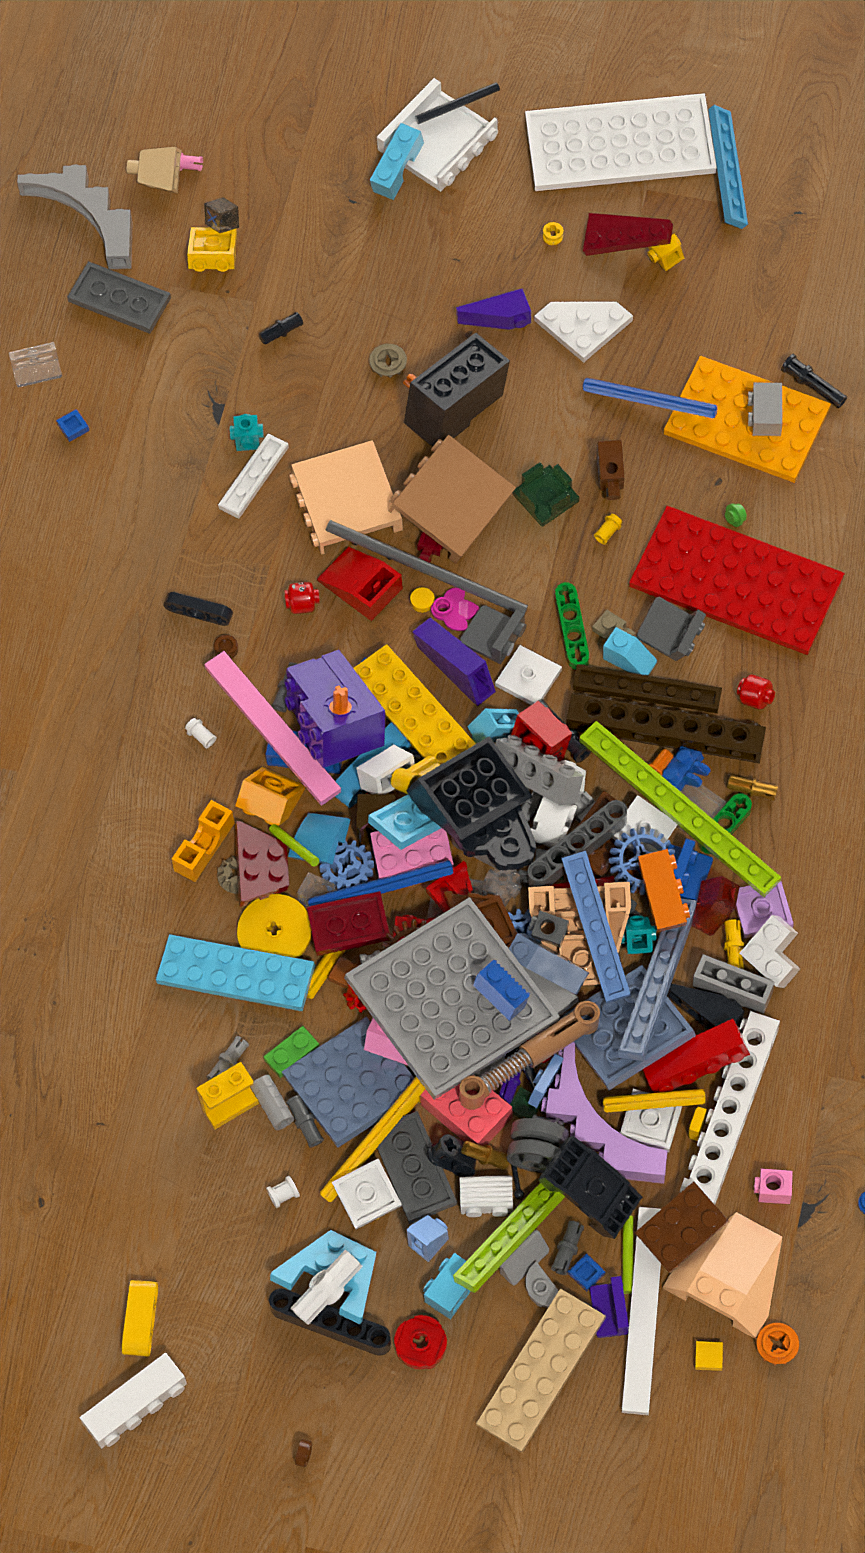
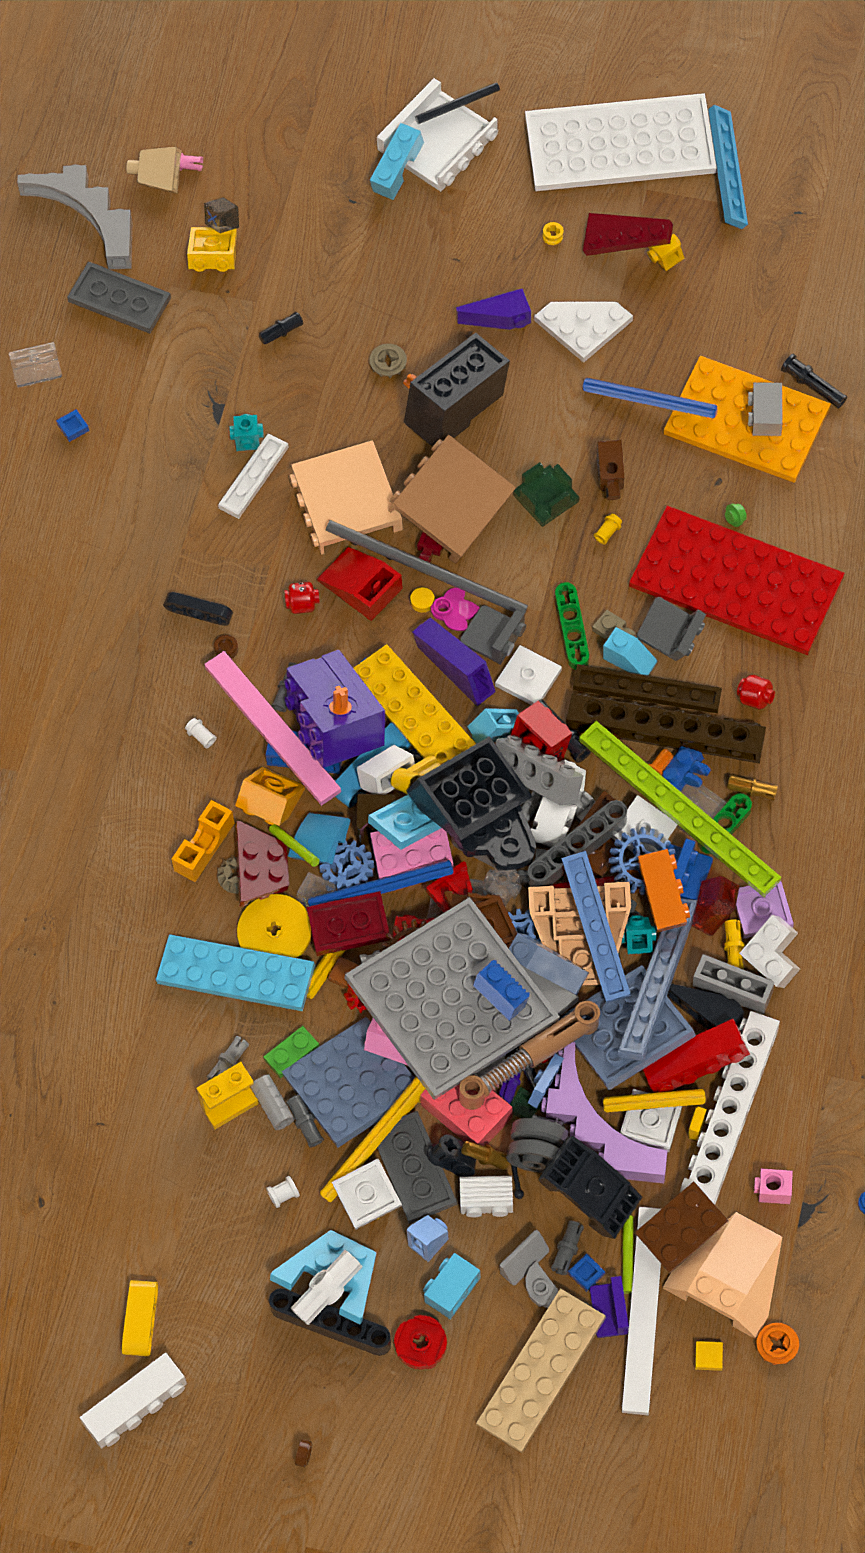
lime plate [453,1183,565,1293] -> none
dark grey brick [529,911,569,948] -> none

